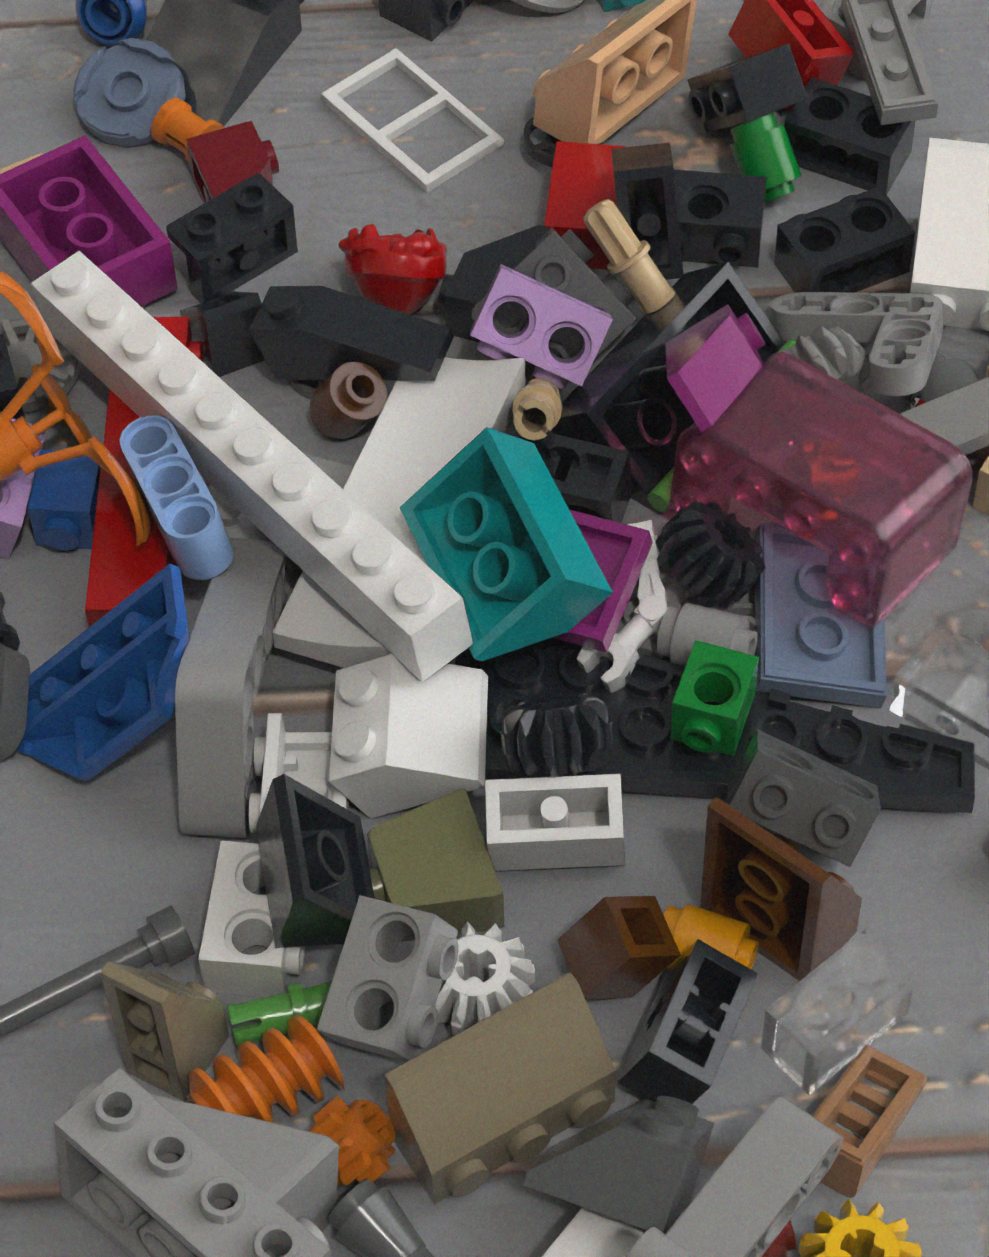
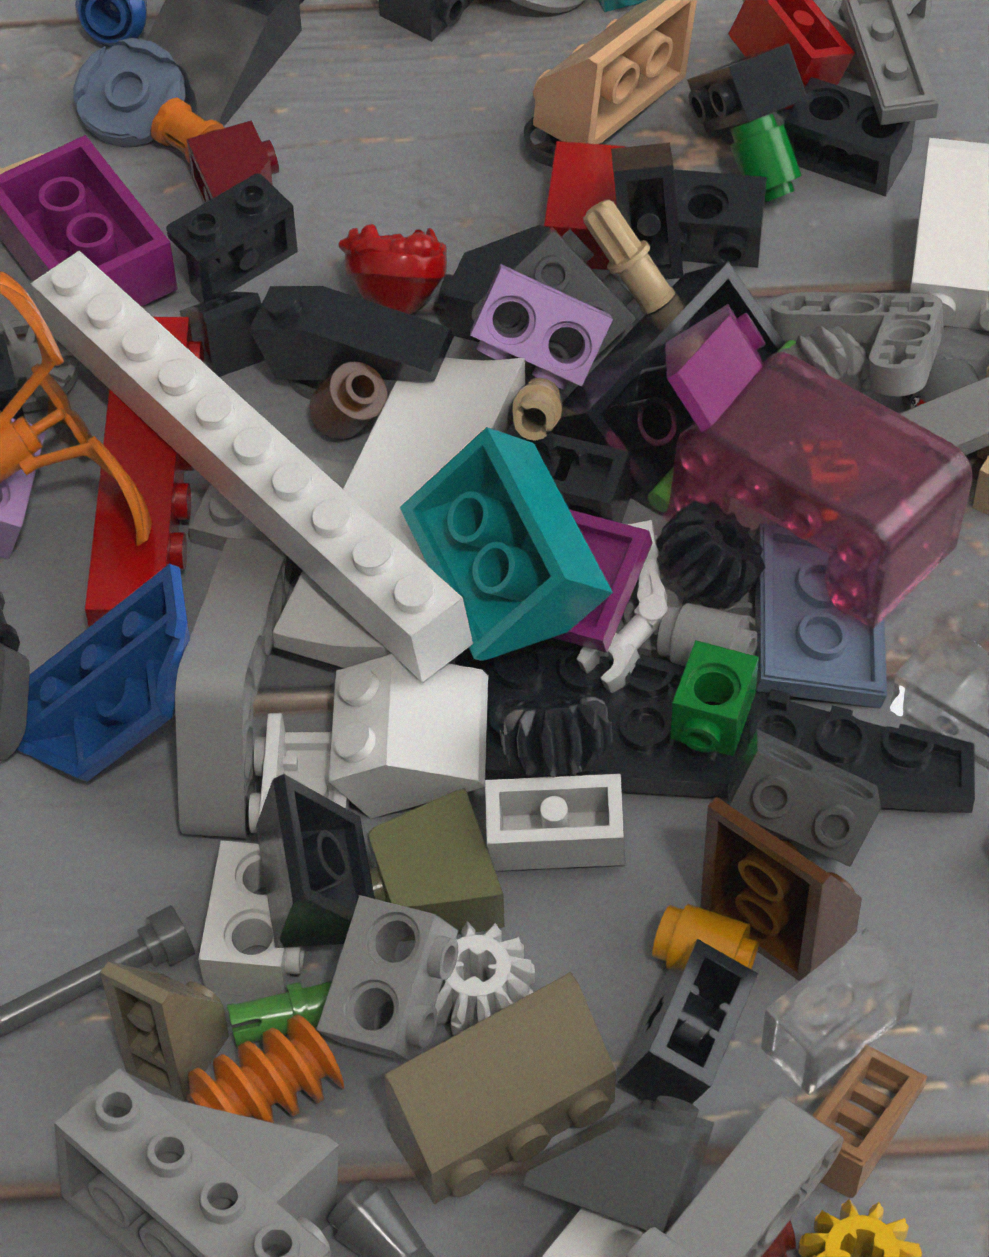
blue brick [27,450,101,550] -> none
light blue beam [119,415,234,580] -> none
orange gear [309,1096,396,1186] -> none
white window [321,48,505,193] -> none
reddish brown brick [557,896,681,1000] -> none
black brick [774,186,915,293] -> none

